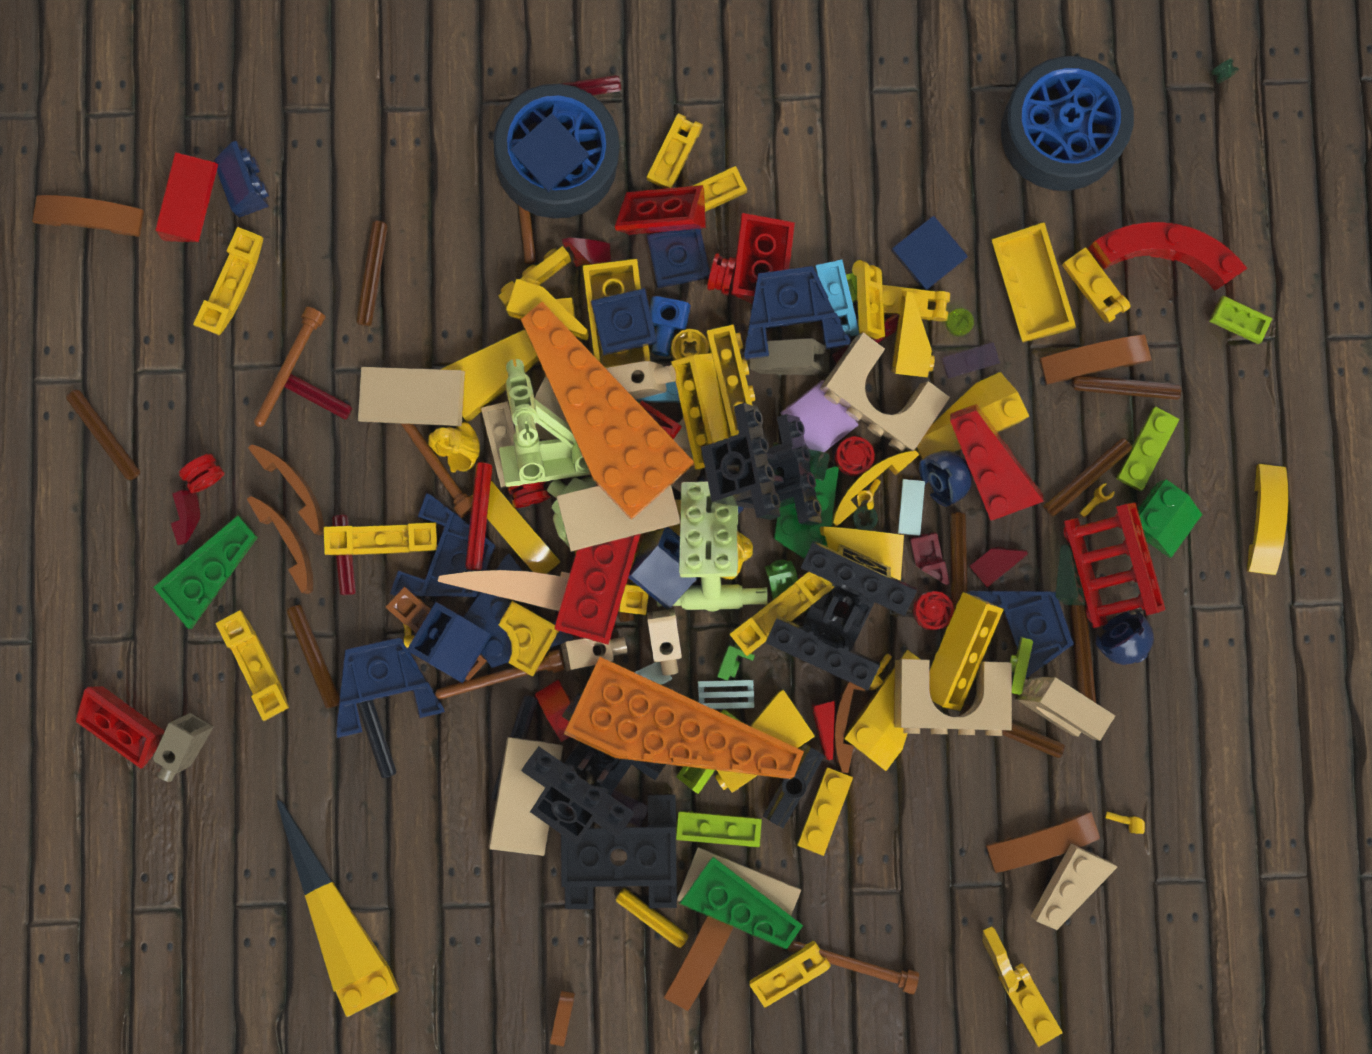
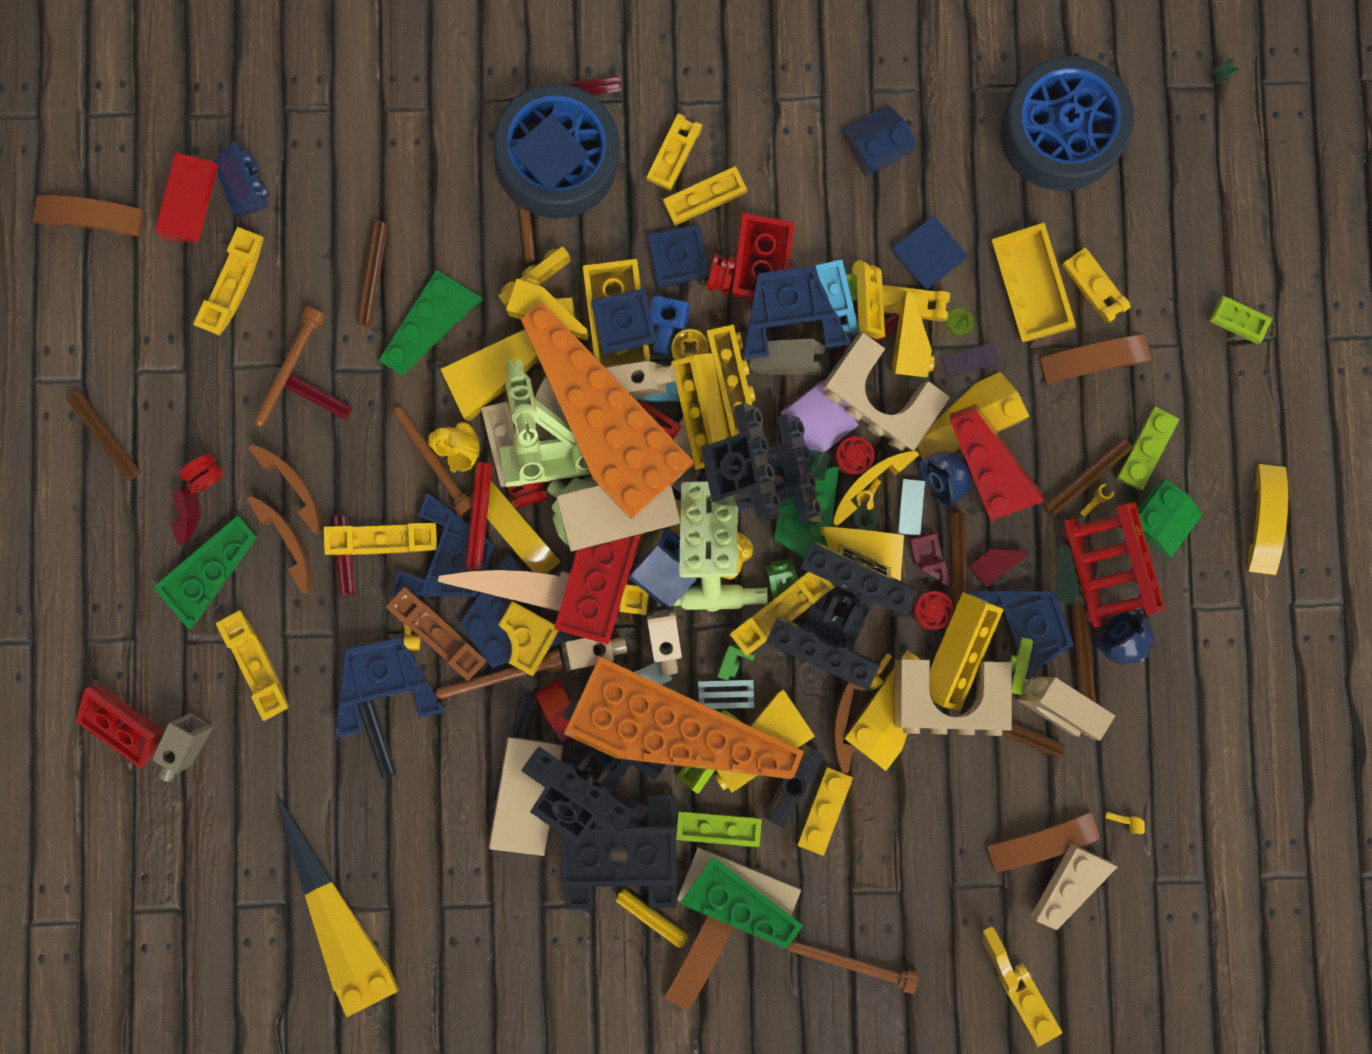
reddish brown axle [287,605,340,708] -> none
tan tile [358,367,465,426] -> none
dark blue slope [407,602,491,683] -> none
dark orange beam [550,990,575,1047] -> none
dark red slope [562,238,611,267] -> none
red slope [615,185,706,235] -> none
yellow plate [749,941,831,1008] -> none
red slope [811,701,835,760] -> none
reddish brown axle [1072,376,1182,400] -> none
red brick [1087,222,1248,291] -> none
none -> green wing [379,270,483,376]
none -> dark blue slope [841,105,917,177]

